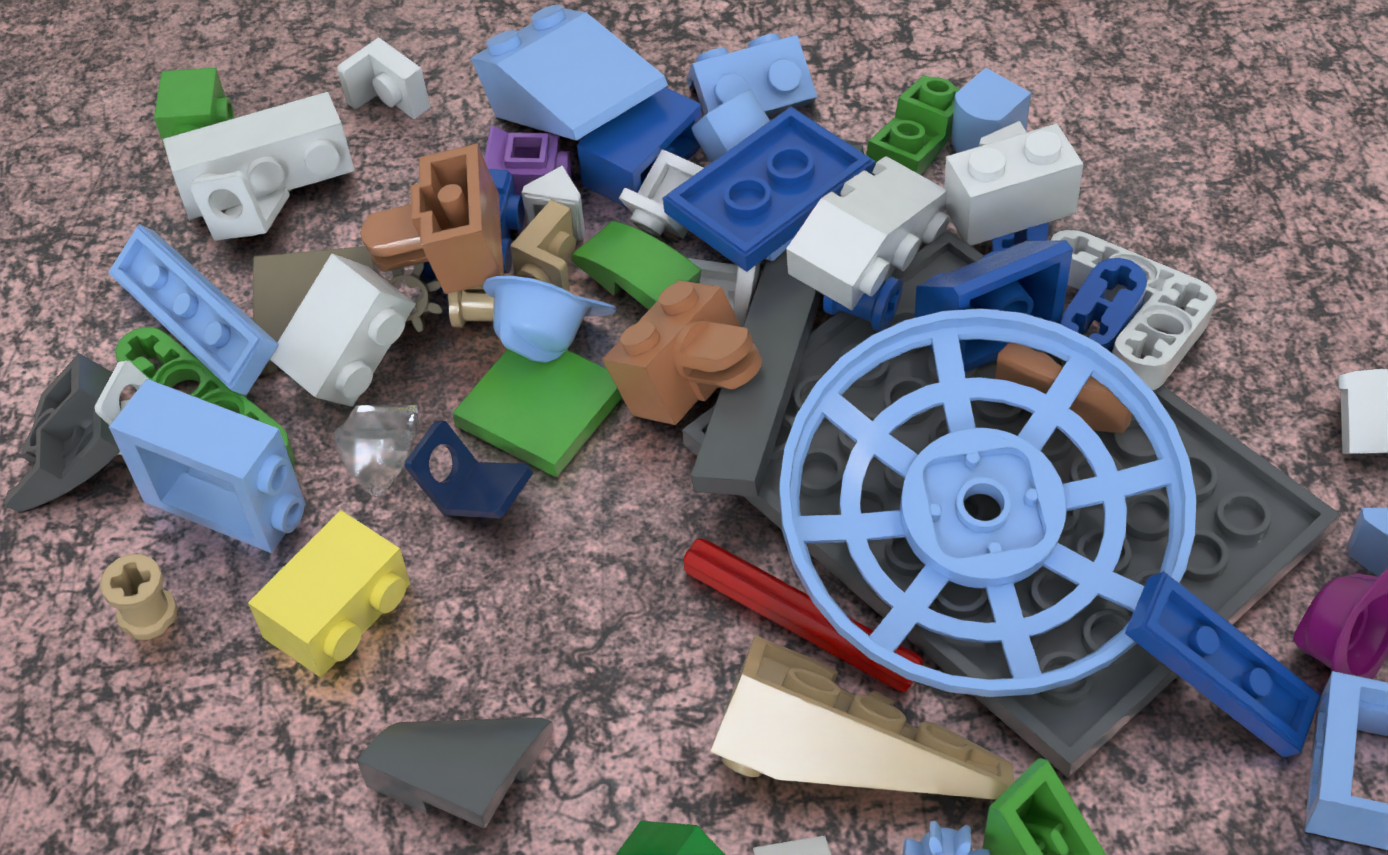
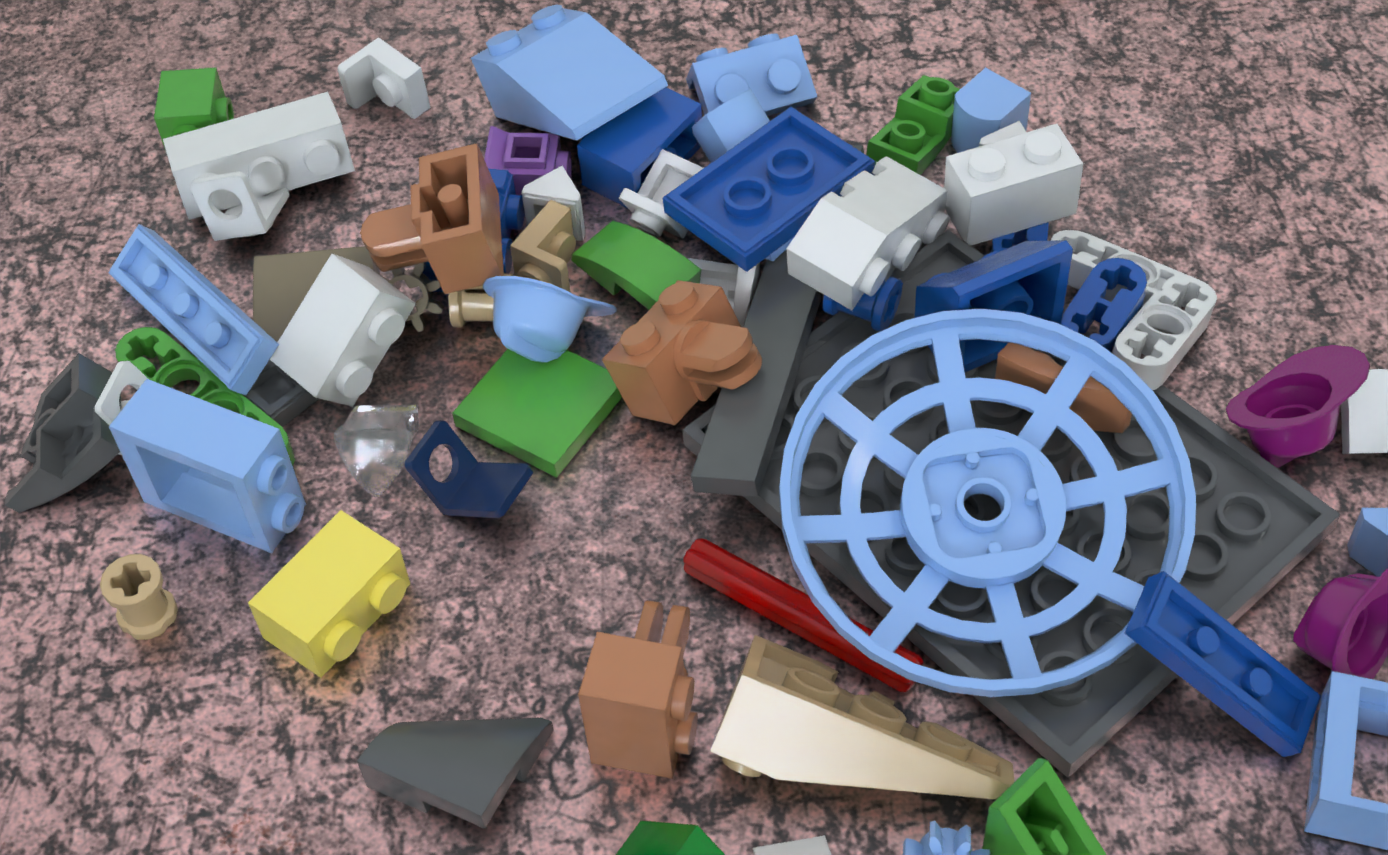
none -> dark grey tile [242,359,319,427]
none -> nougat brick [578,600,698,779]
none -> magenta piece [1225,345,1370,468]

